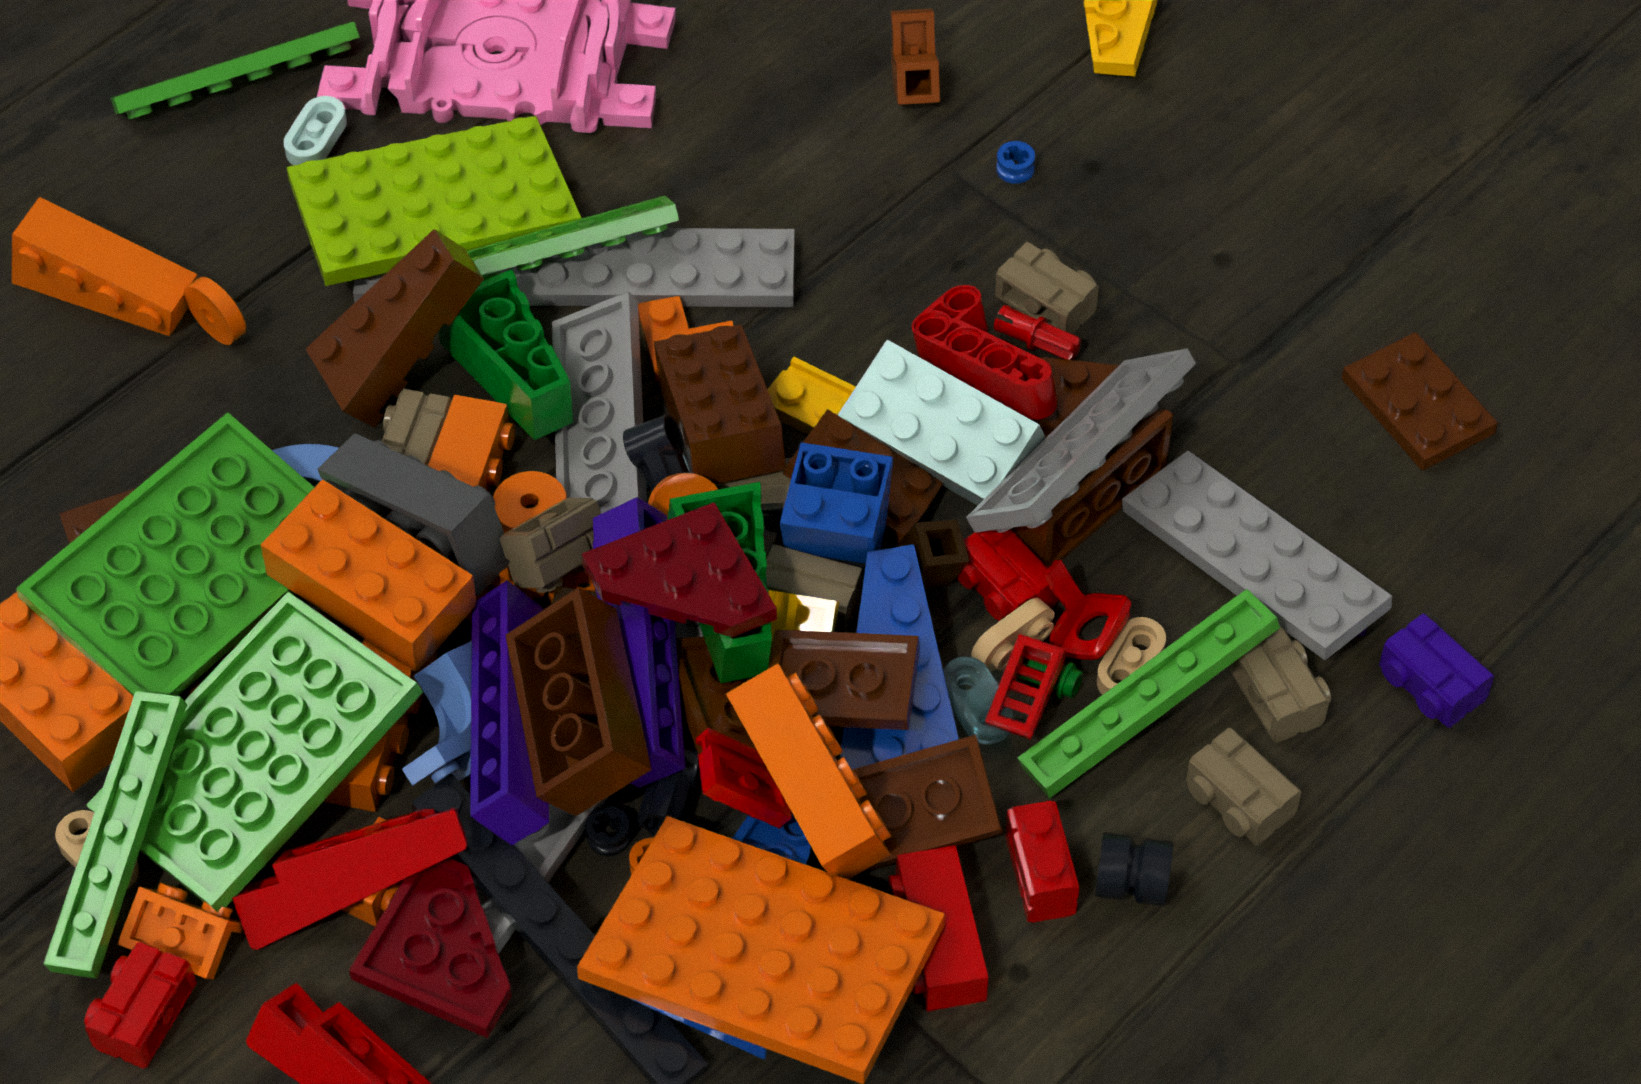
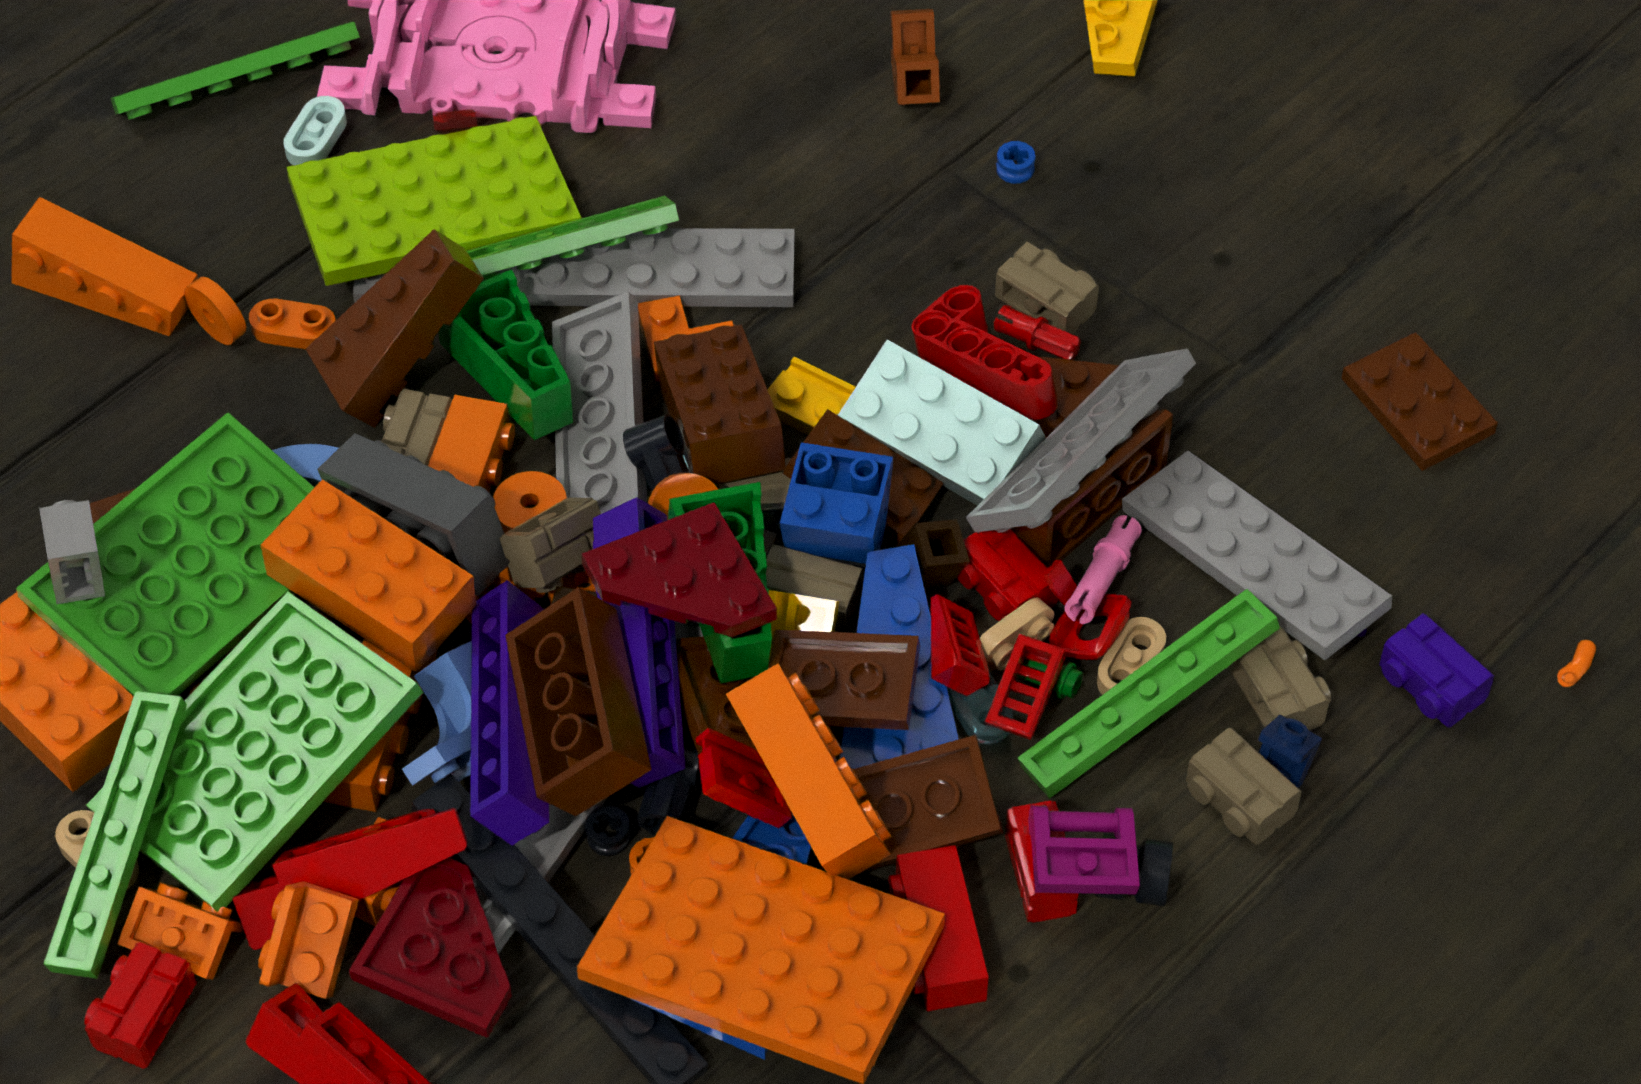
none -> light grey brick [39,500,105,604]
none -> orange plate [249,298,336,350]
none -> orange bracket [258,881,359,999]
none -> clear red tile [433,109,478,131]
none -> red slope [931,594,990,696]
none -> magenta plate [1028,805,1140,894]
none -> bright pink pin [1065,515,1142,624]
none -> dark blue bracket [1258,715,1322,788]
none -> orange piece [1557,639,1596,687]

